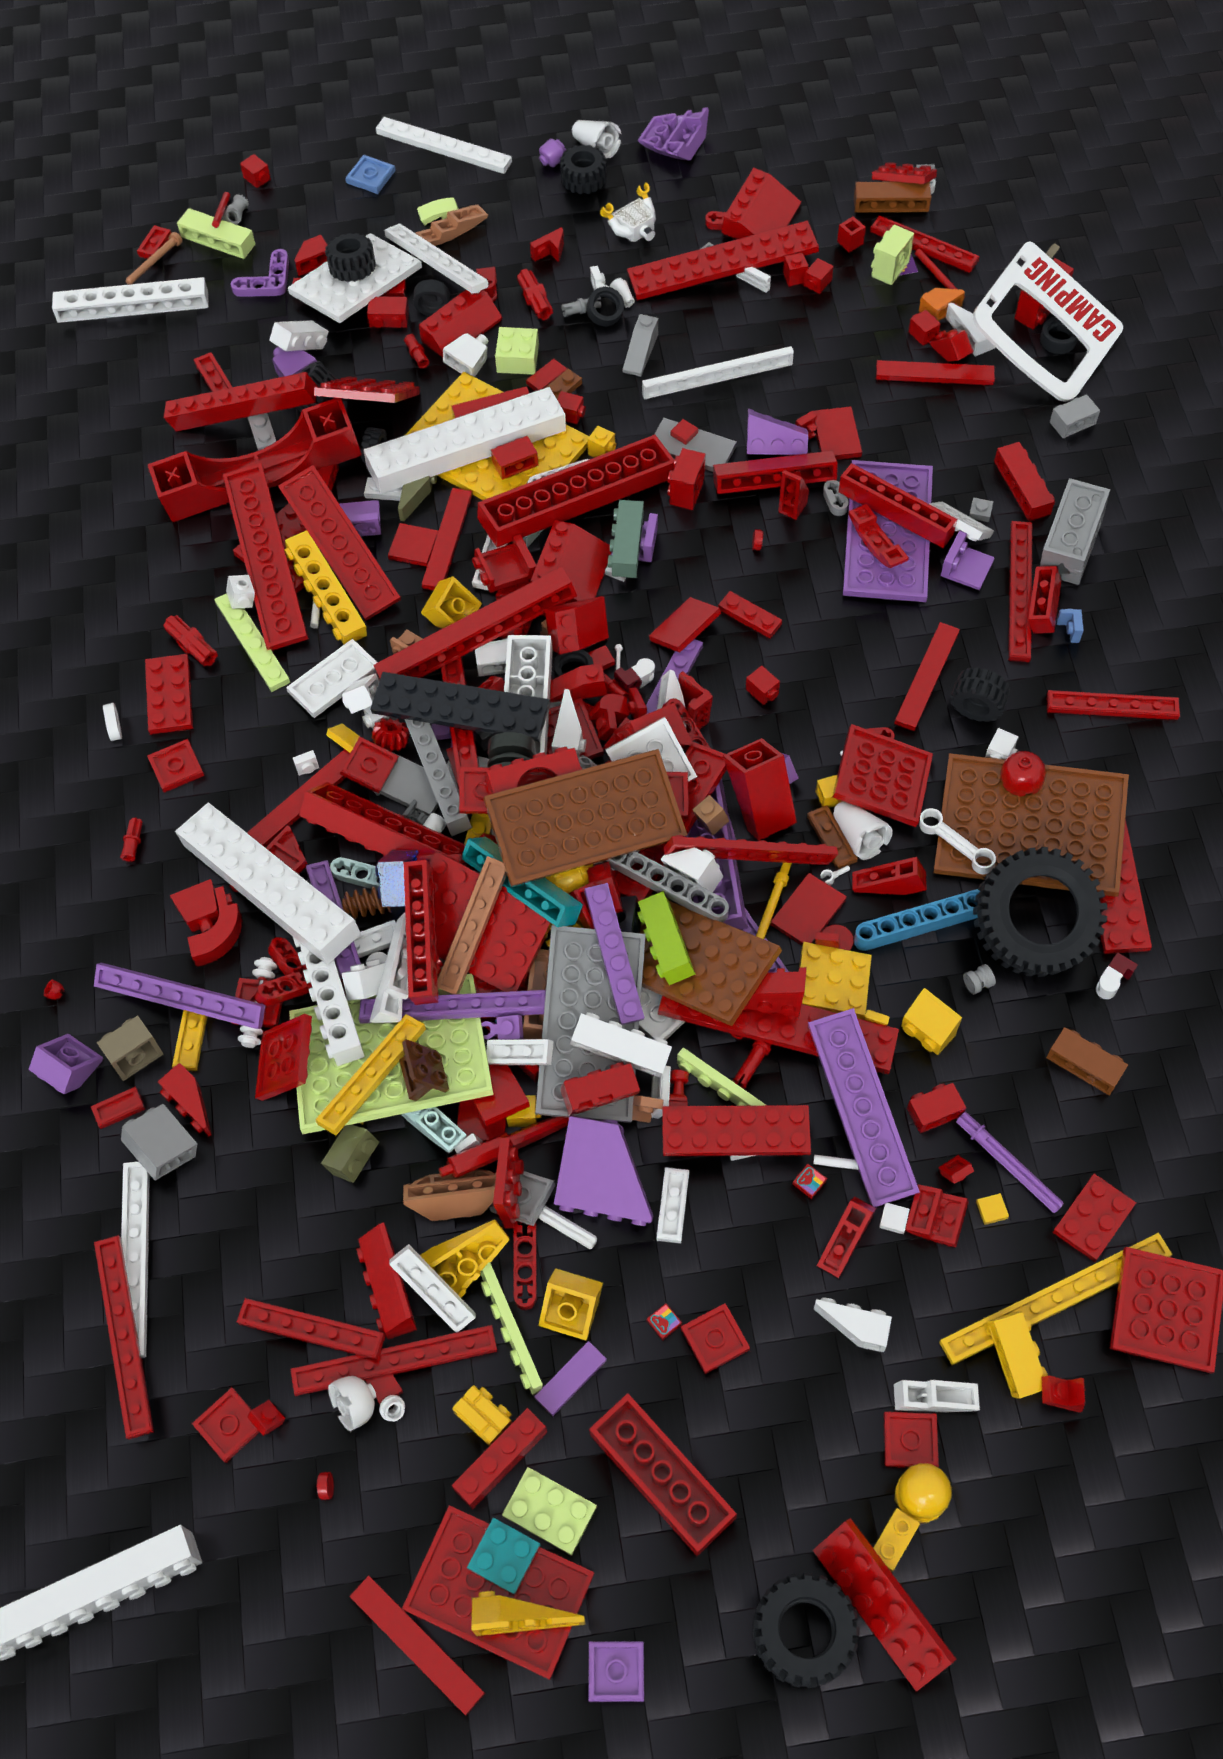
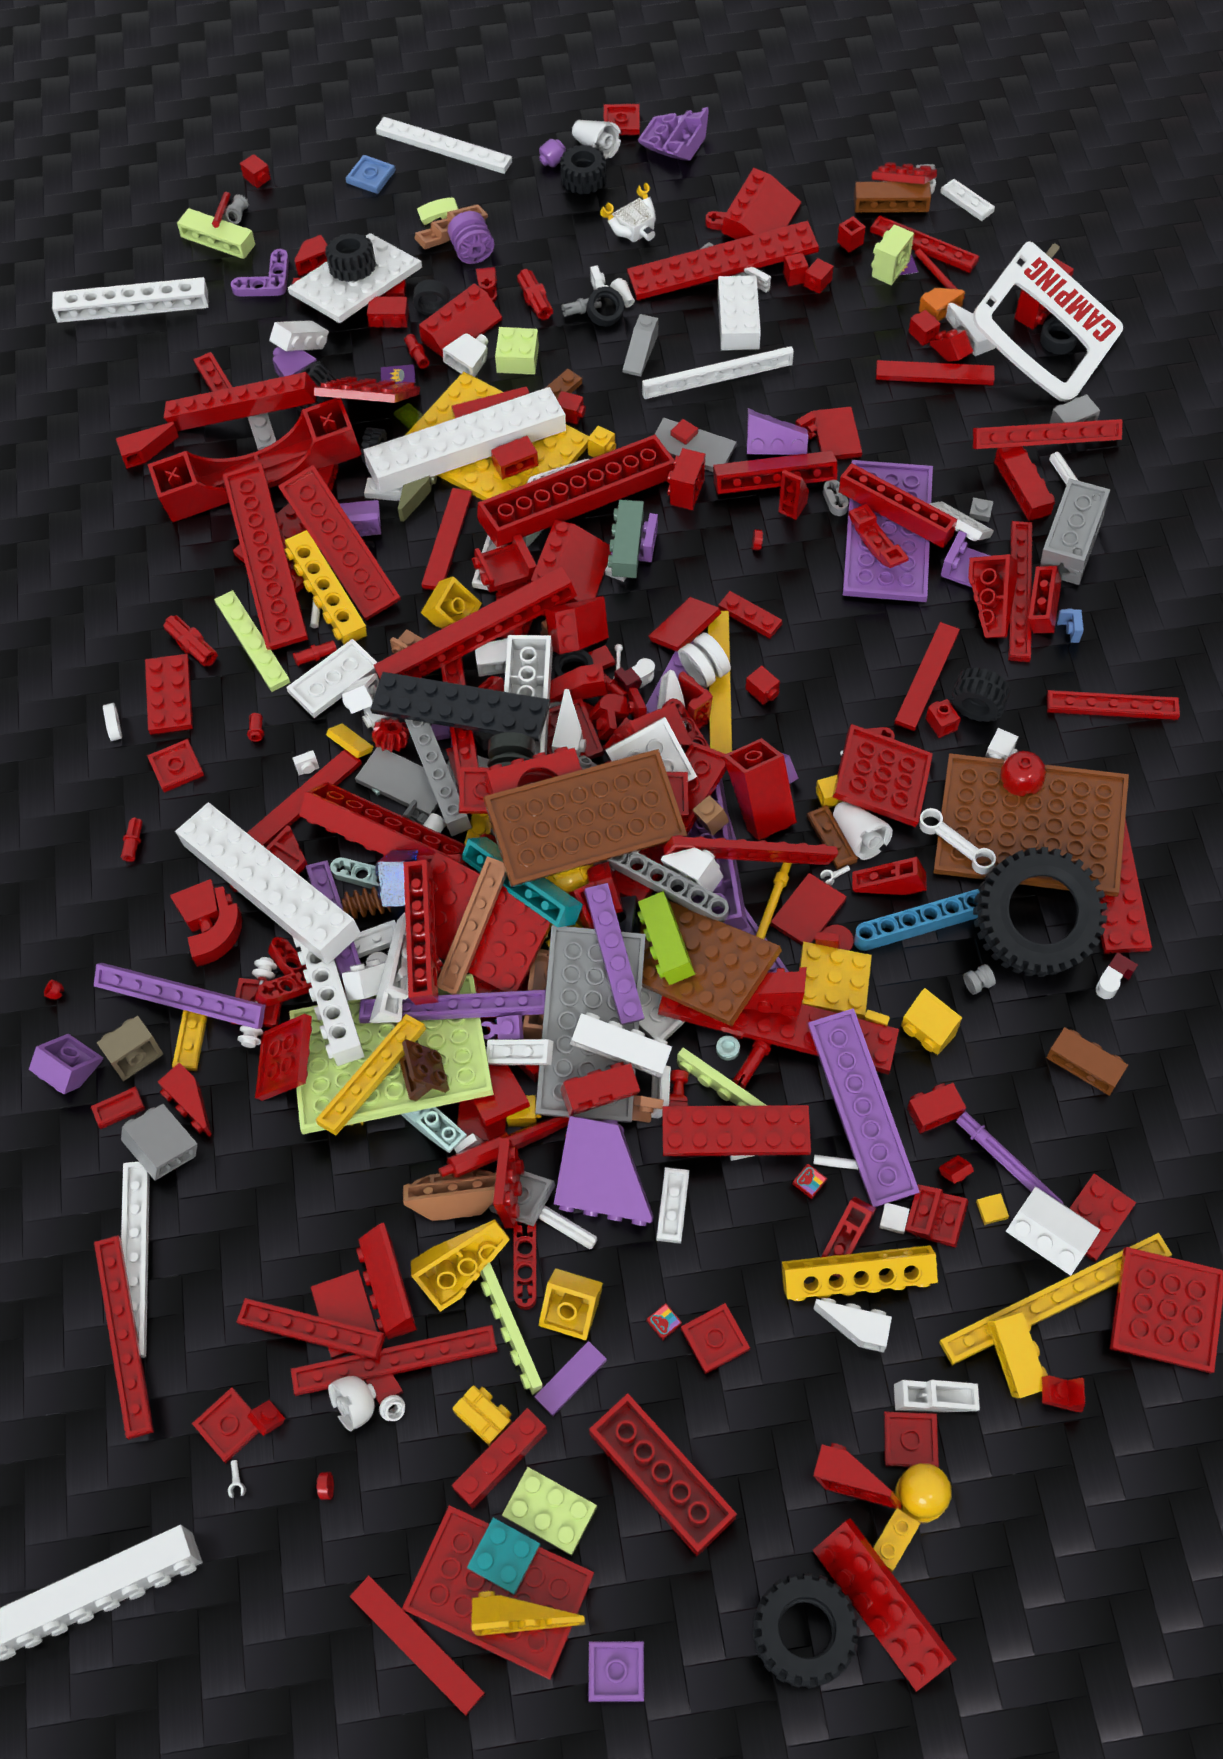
nougat bar [126,232,182,285] -> none
red plate [137,225,171,259] -> none
white brick [226,575,255,609] -> none
olive brick [321,1124,379,1183] -> none
red tile [340,737,399,794] -> none
white plate [385,223,488,294] -> none
red tile [388,523,438,567] -> none
white plate [389,1244,476,1333] -> none
red tile [526,359,567,391] -> none
red slope [530,228,564,262] -> none
none -> red slope [116,421,179,469]
none -> white hand [228,1460,246,1498]
none -> red pin [247,713,264,742]
none -> red pin [293,640,337,666]
none -> red tile [311,1270,377,1360]
none -> dark purple sticker [381,365,415,384]
none -> clear neon green tile [394,403,423,430]
none -> medium lavender wheel [447,211,494,264]
none -> red plate [604,104,640,135]
none -> white wheel [678,633,731,689]
none -> yellow tile [708,611,732,754]
none -> light aqua tile [716,1036,740,1061]
none -> white brick [718,275,761,350]
none -> yellow brick [782,1245,938,1301]
none -> red slope [813,1443,903,1510]
none -> red brick [926,699,961,738]
none -> white tile [940,179,995,221]
none -> red wedge [968,554,1018,639]
none -> red plate [973,419,1122,449]
none -> white slope [1006,1187,1101,1275]
none -> white axle [1049,452,1078,485]

